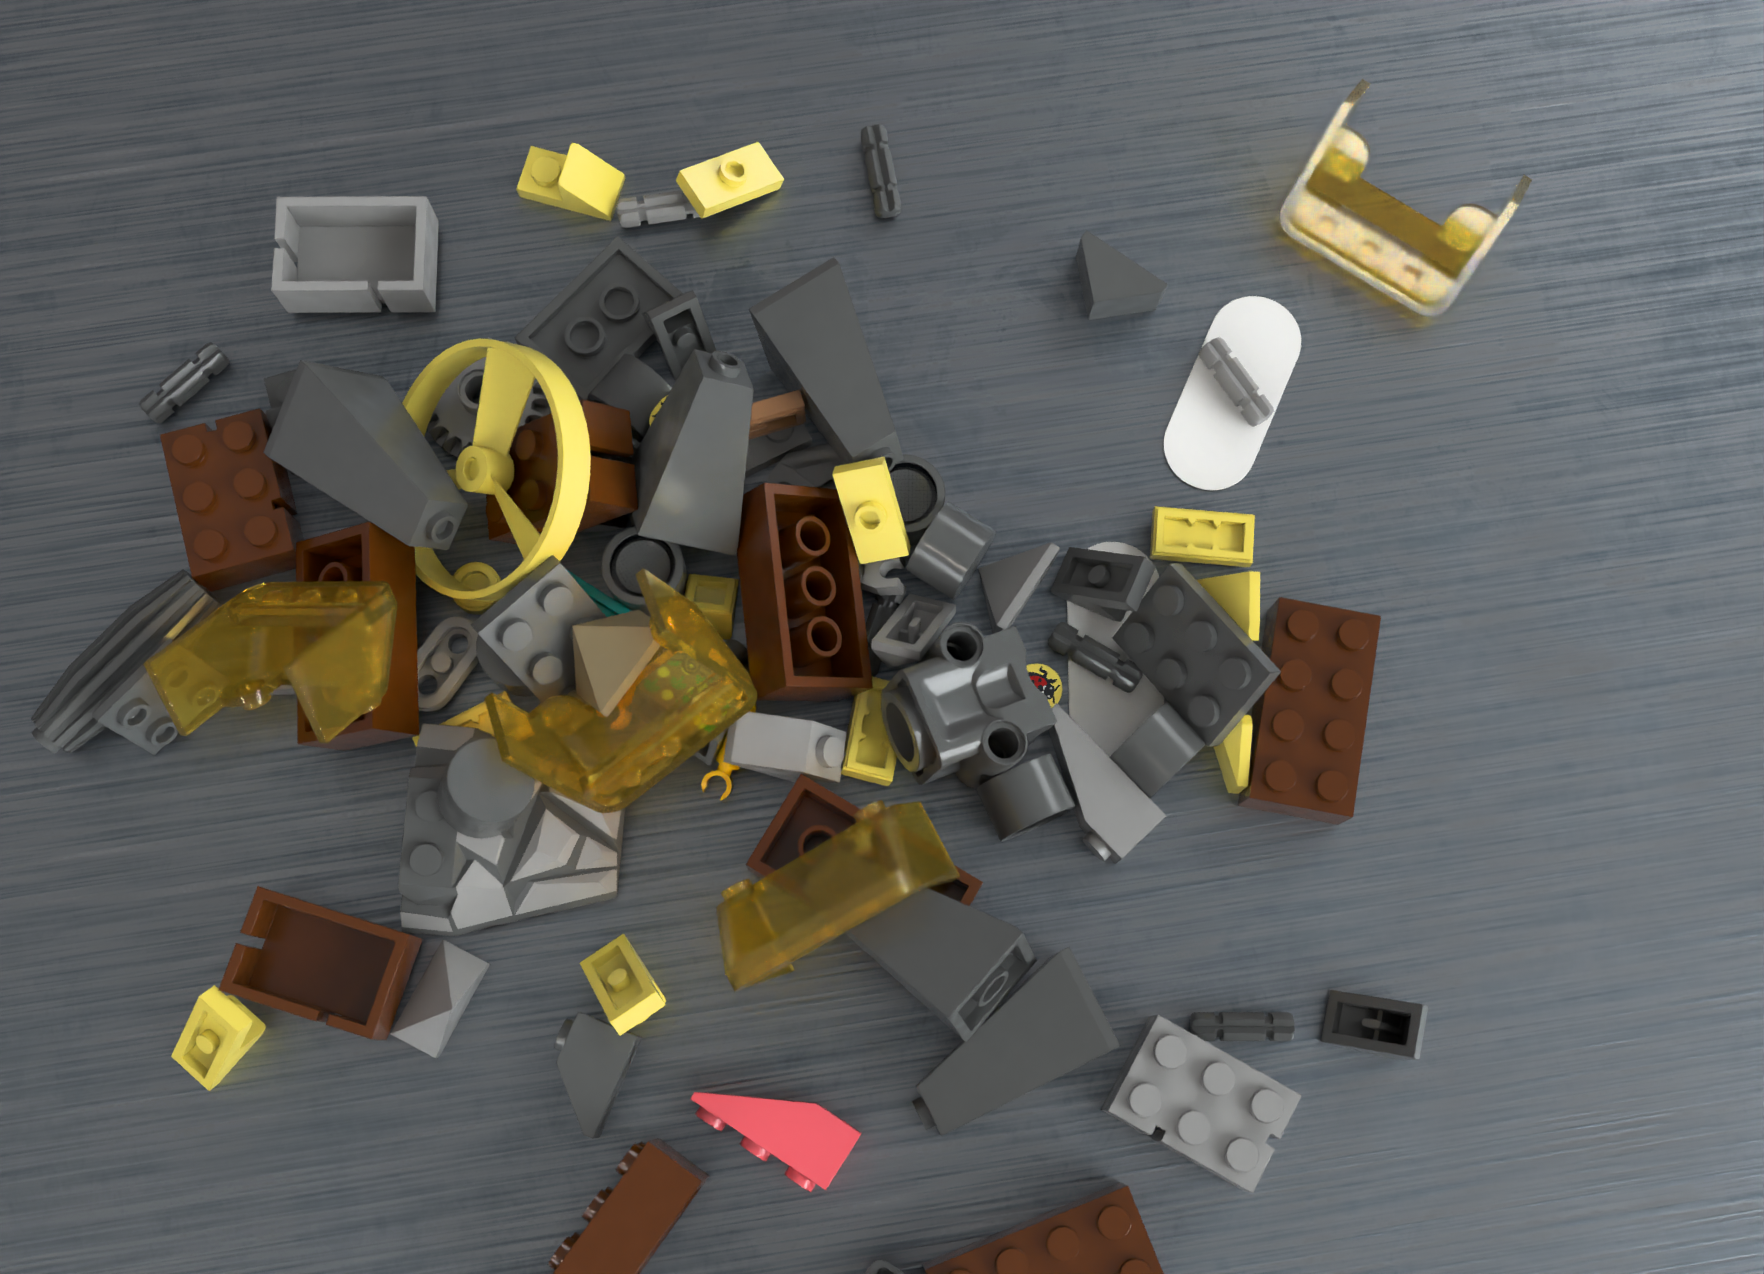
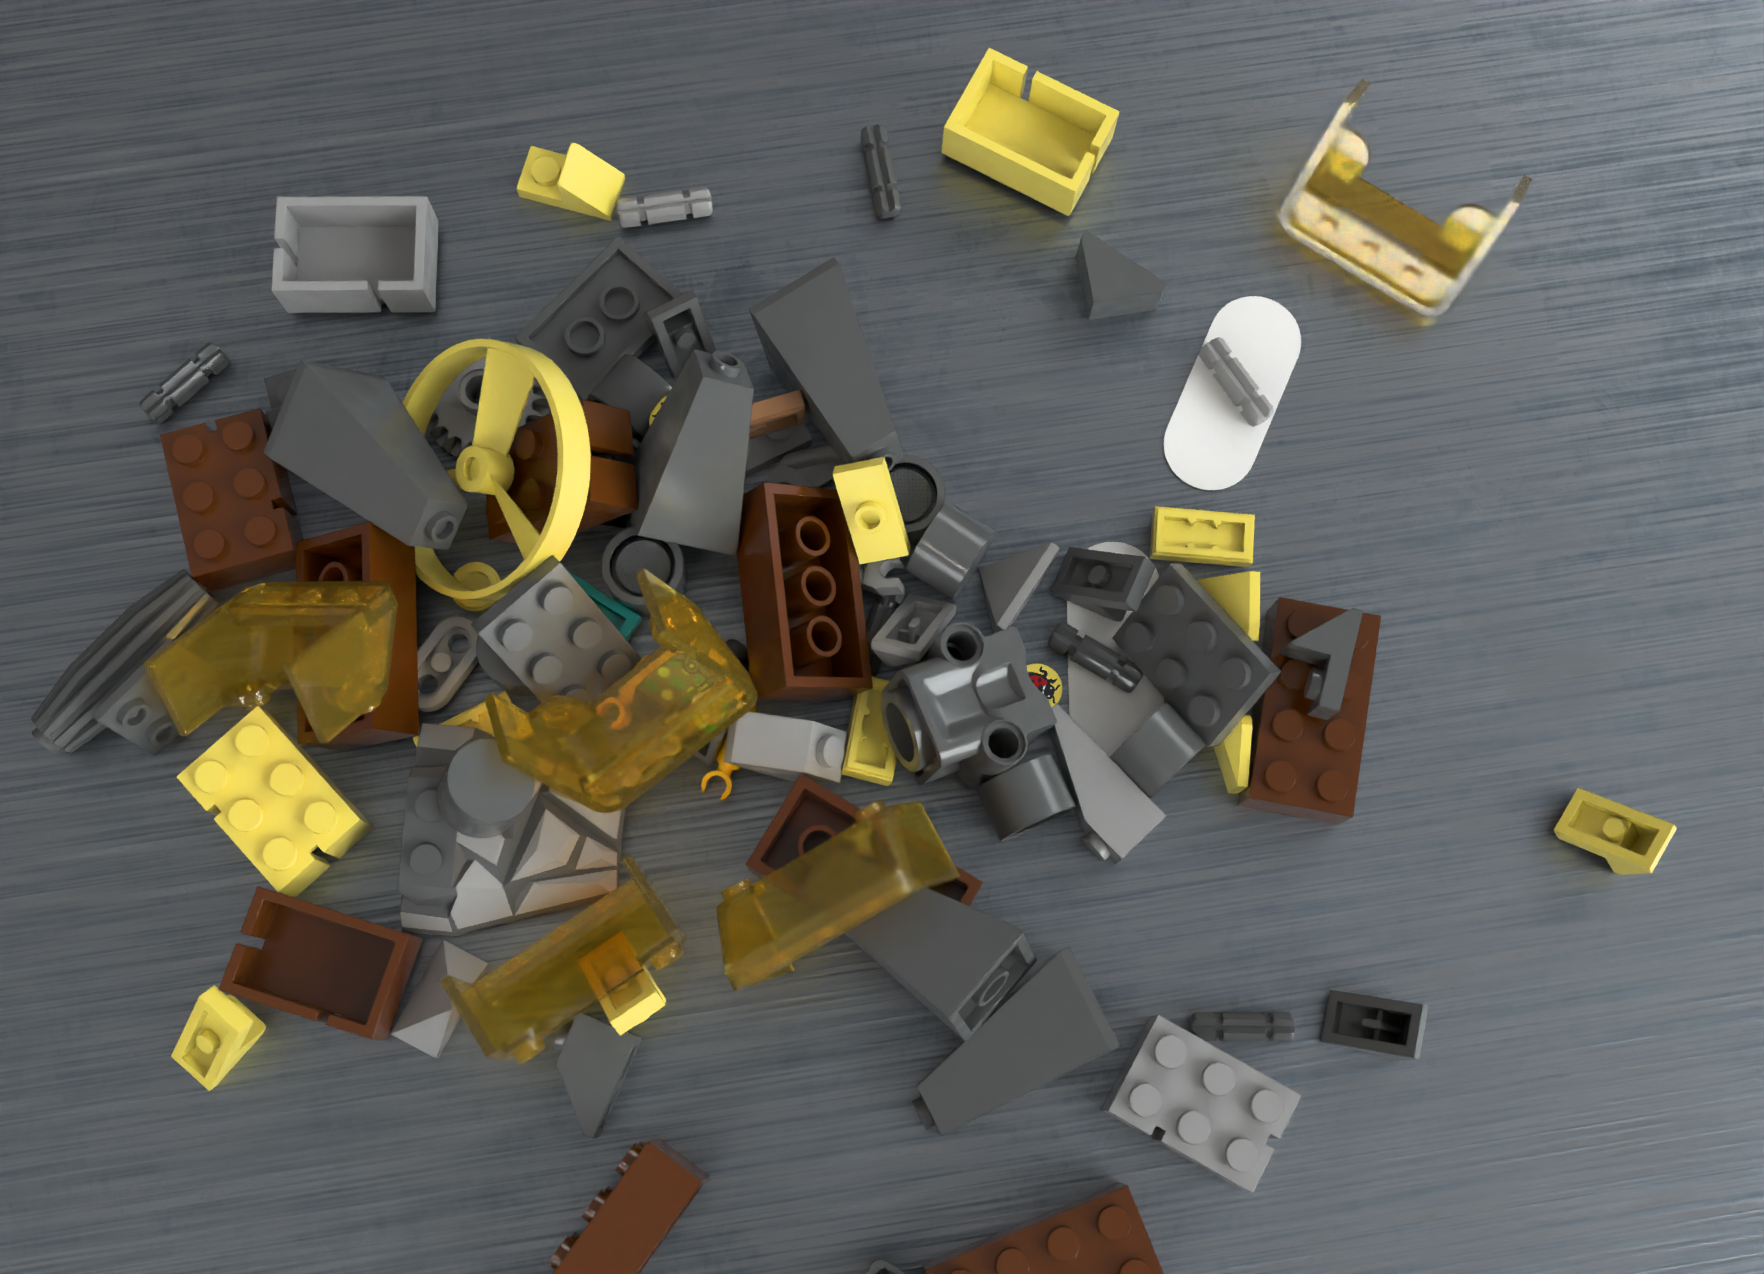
dark tan slope [572,610,671,718] -> none
light yellow plate [676,142,784,219] -> none
light yellow slope [681,574,739,640] -> none
coral slope [690,1092,861,1192] -> none
none -> light yellow piece [176,706,374,898]
none -> clear yellow windscreen [440,854,687,1064]
none -> light yellow piece [941,48,1120,216]
none -> dark grey slope [1279,608,1363,720]
none -> light yellow slope [1553,788,1676,875]

